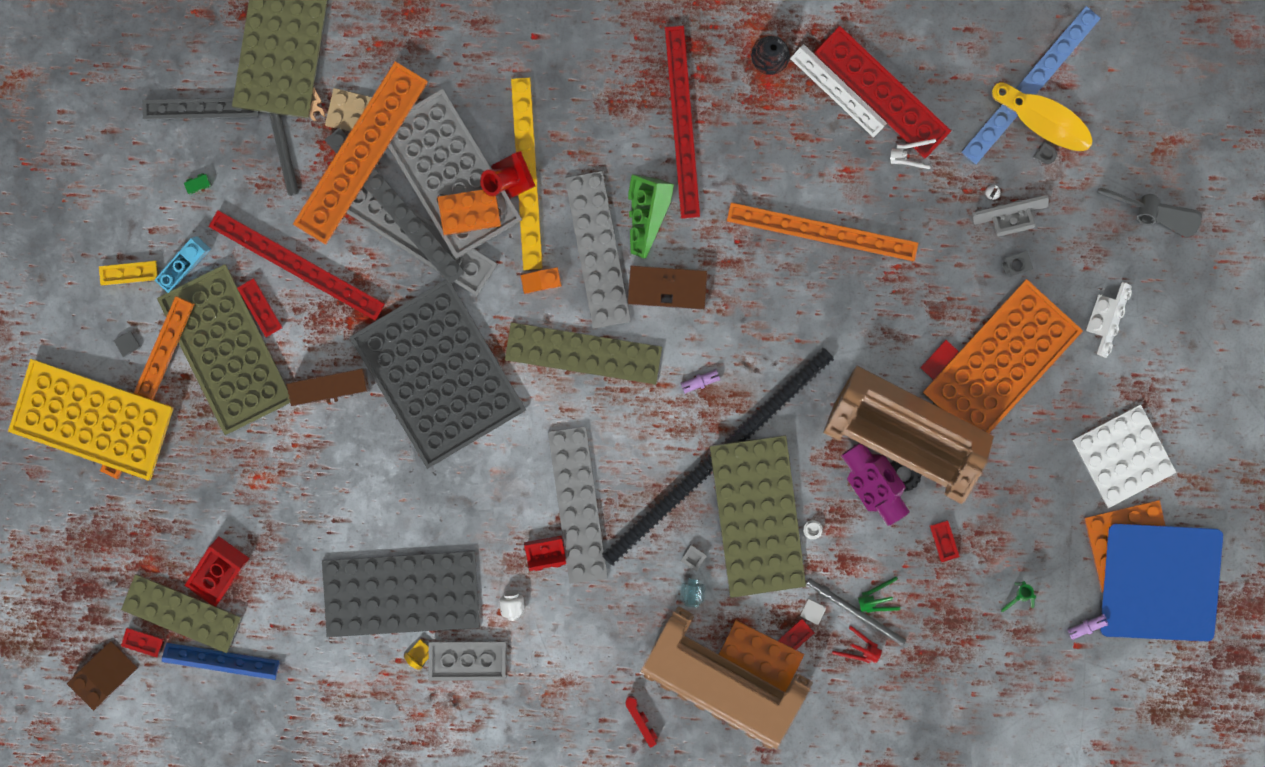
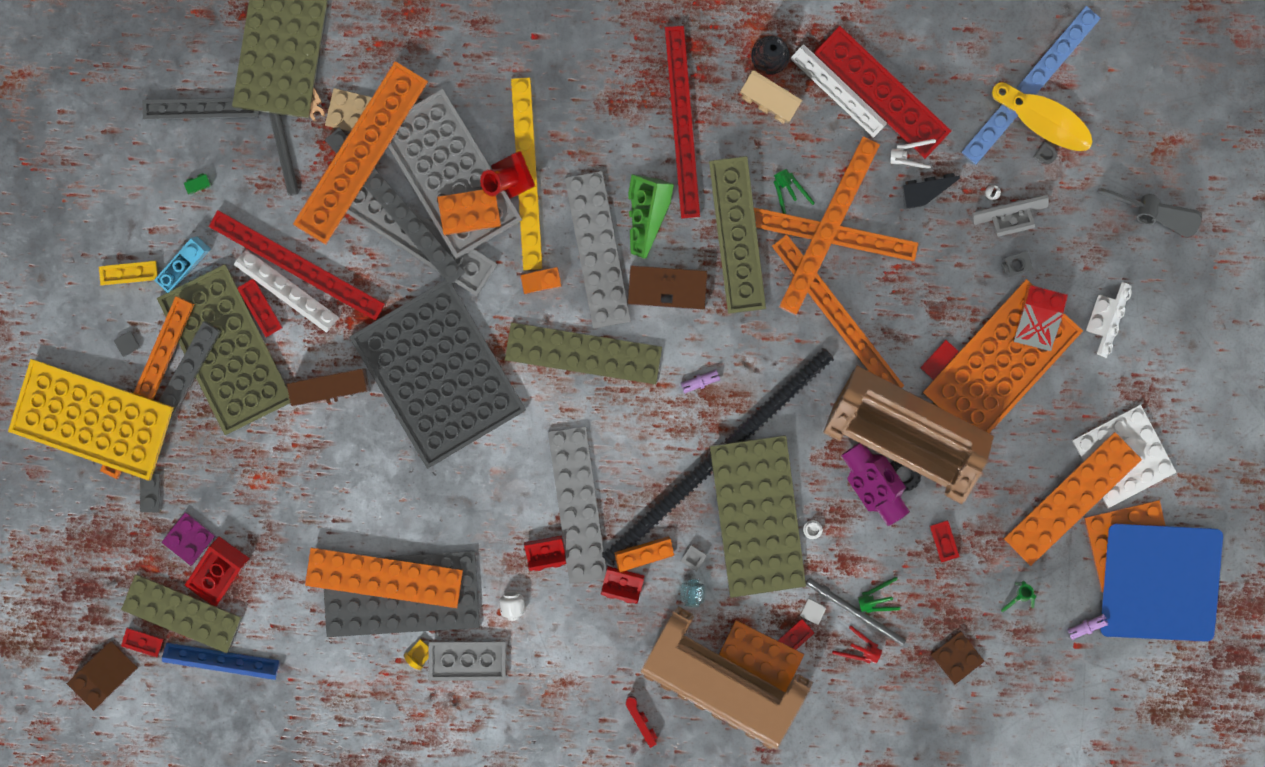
none -> dark grey plate [140,474,161,512]
none -> dark grey plate [158,321,221,426]
none -> magenta plate [161,512,216,566]
none -> white plate [234,249,339,333]
none -> orange plate [305,547,463,608]
none -> red bracket [601,566,645,604]
none -> orange plate [614,536,674,572]
none -> olive plate [709,156,766,314]
none -> tan slope [740,70,802,124]
none -> orange plate [771,234,904,388]
none -> green plant [773,169,815,214]
none -> orange plate [779,136,880,315]
none -> black slope [901,173,960,209]
none -> reddish brown plate [931,631,985,685]
none -> orange plate [1004,432,1142,566]
none -> red slope [1013,285,1068,351]

